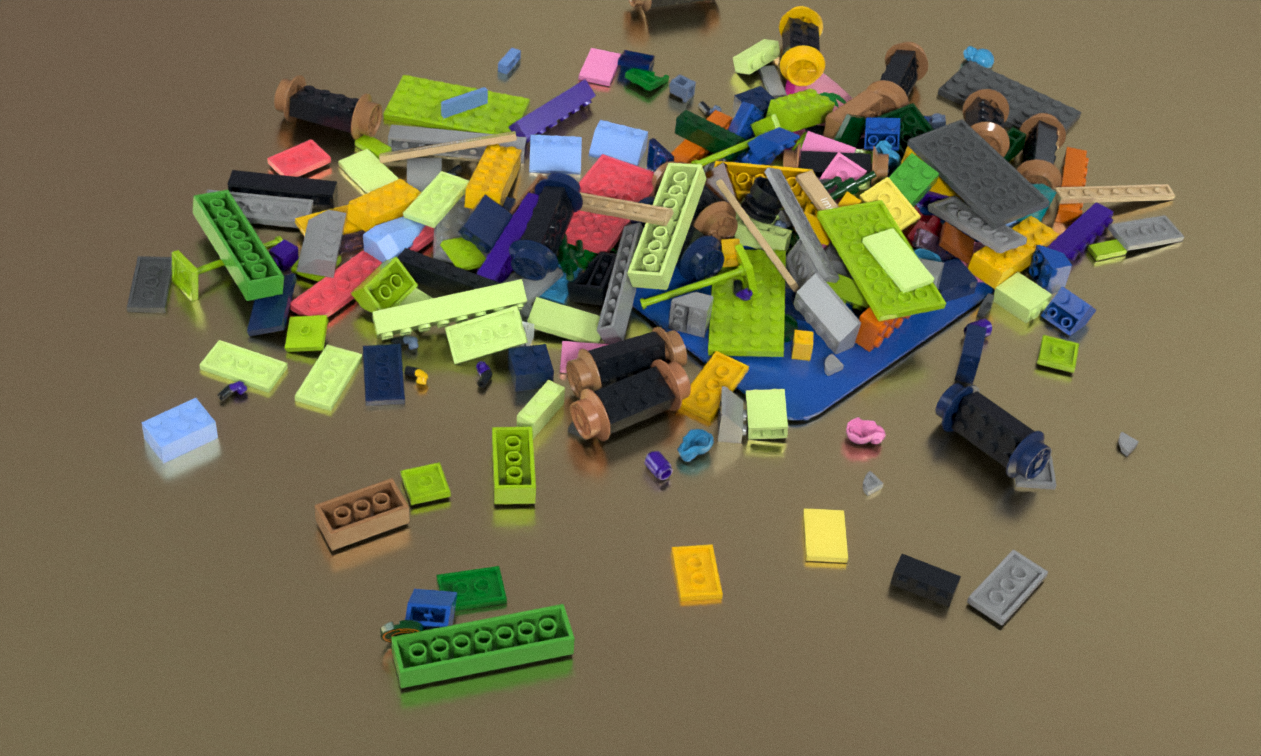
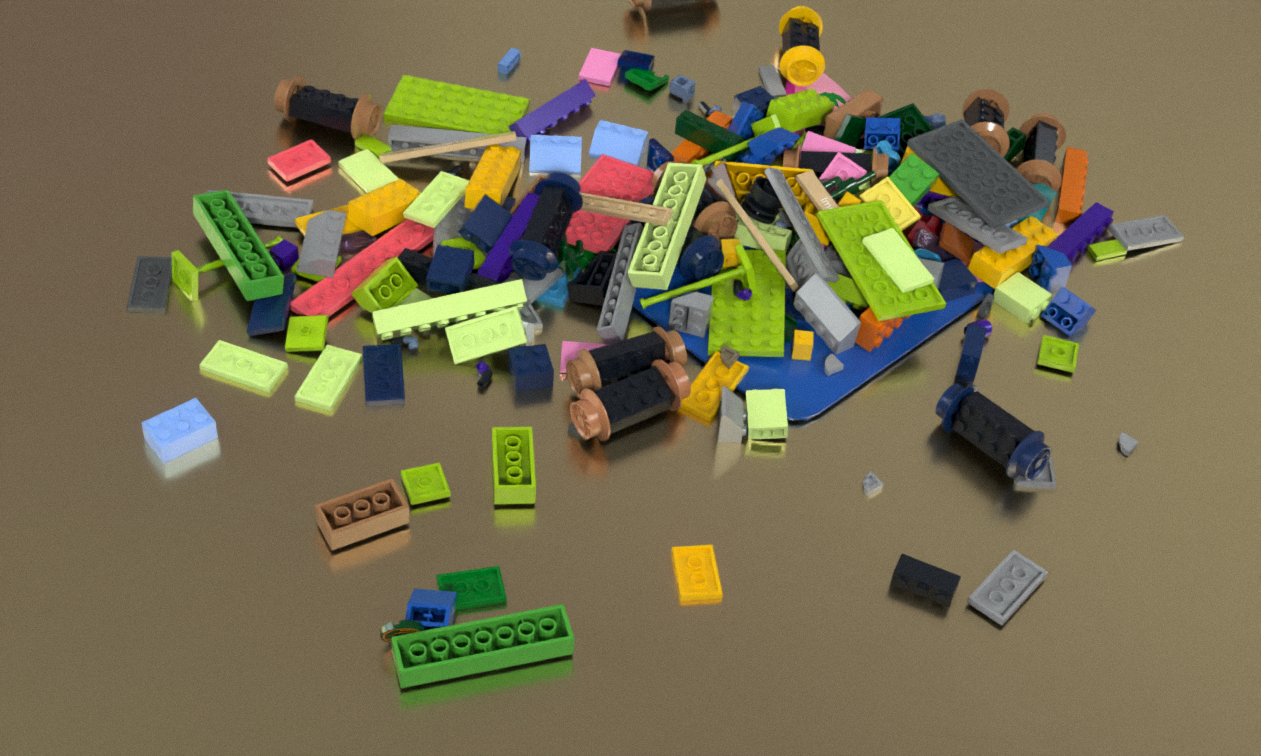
arm [217,381,248,401] -> none
black brick [227,170,338,208] -> none
light blue wedge [363,216,426,263] -> none
arm [404,366,428,385] -> none
light grey tile [407,158,442,192] -> none
medium blue tile [441,87,488,118] -> none
yellowish green brick [517,380,565,439] -> none
yellowish green tile [527,297,601,343] -> none
dark purple brick [644,451,673,480] -> none
dark azure hair [677,429,714,462] -> none
yellowish green brick [733,39,781,75] -> none
light yellow tile [803,508,848,563] -> none
bright pink hair [846,417,886,444] -> none
brick [867,42,929,116] -> none
dark grey plate [938,60,1082,131] -> none
dark azure hair [963,46,994,68] -> none
tan tile [1053,184,1175,204] -> none
none -> dark blue brick [426,245,475,294]
none -> dark tan tile [721,345,740,369]

